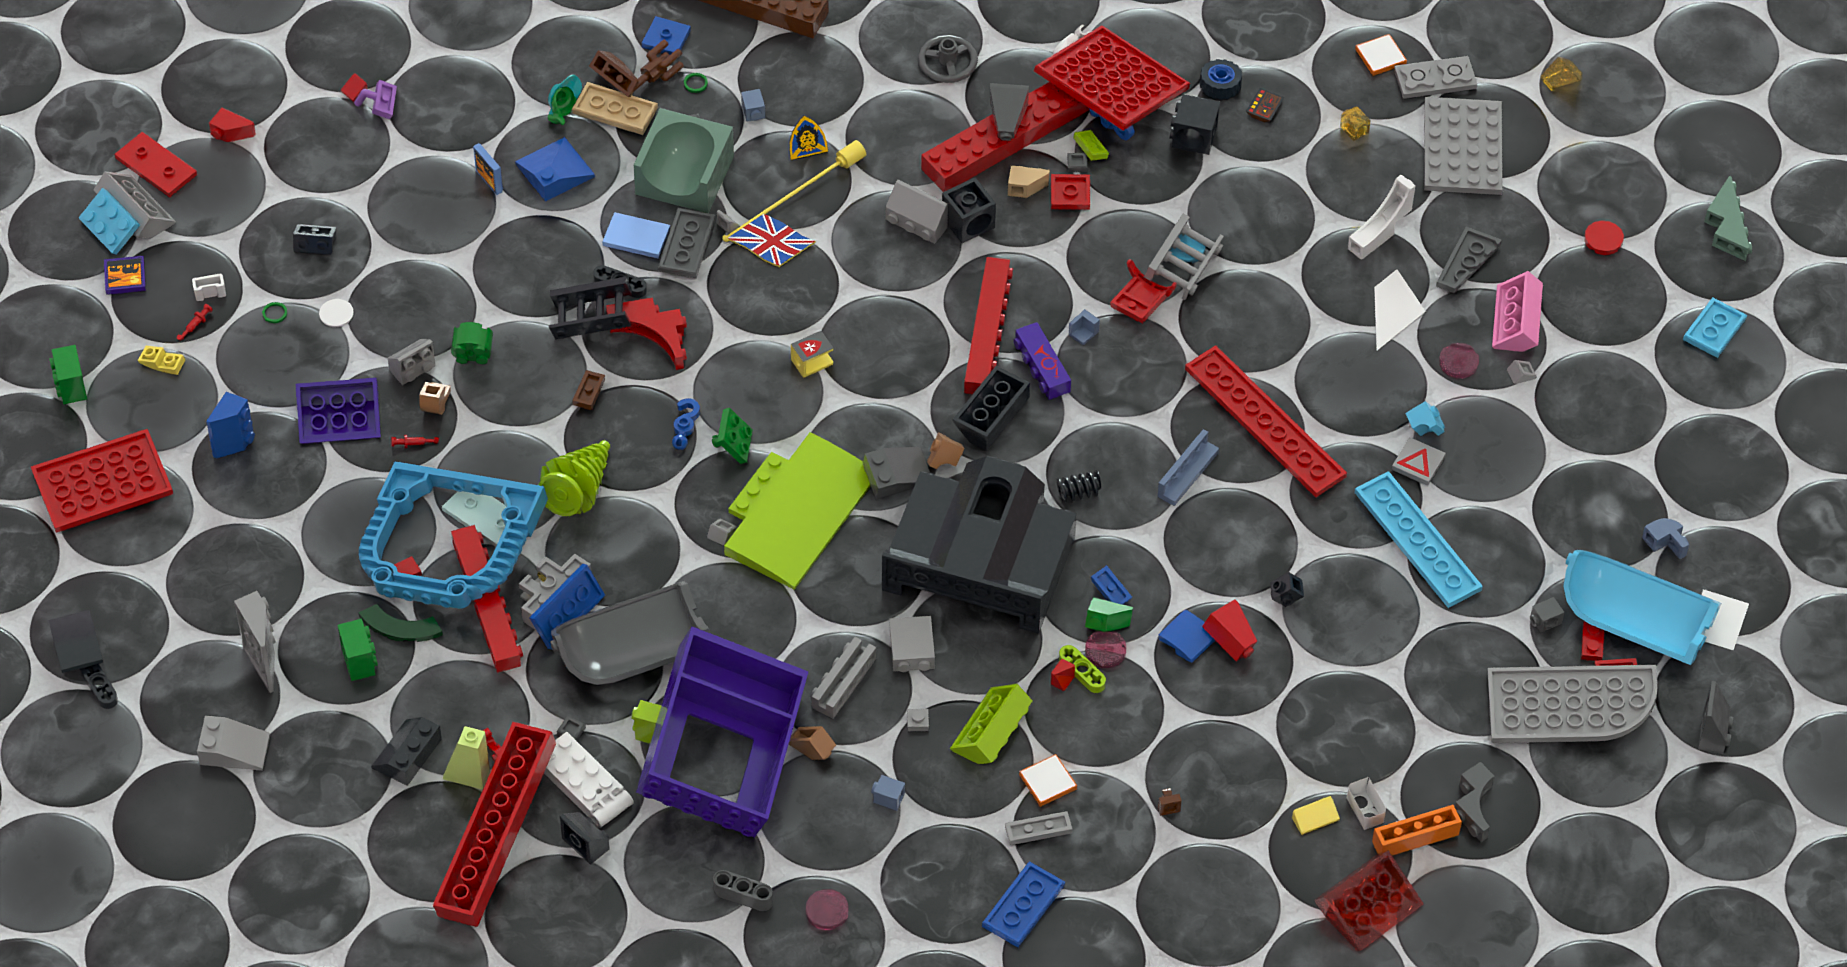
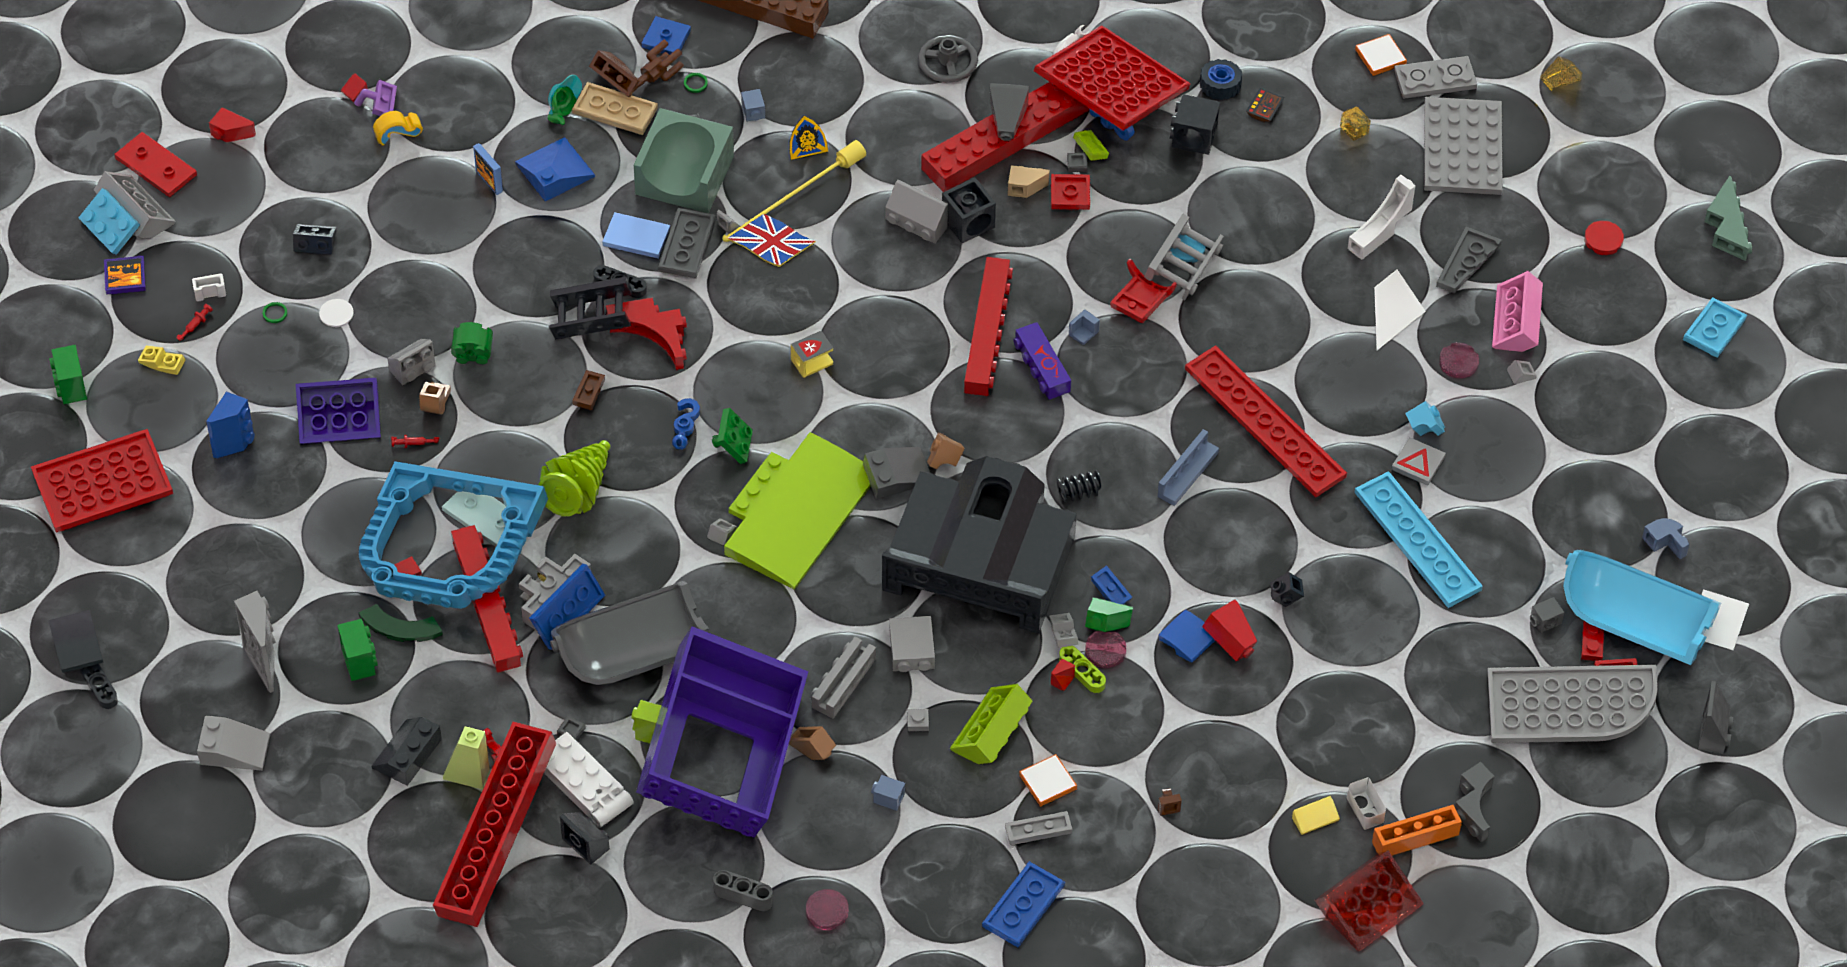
black slope [953,366,1030,451] -> none
none -> yellow animal [373,111,423,145]
none -> light grey slope [1049,613,1078,648]

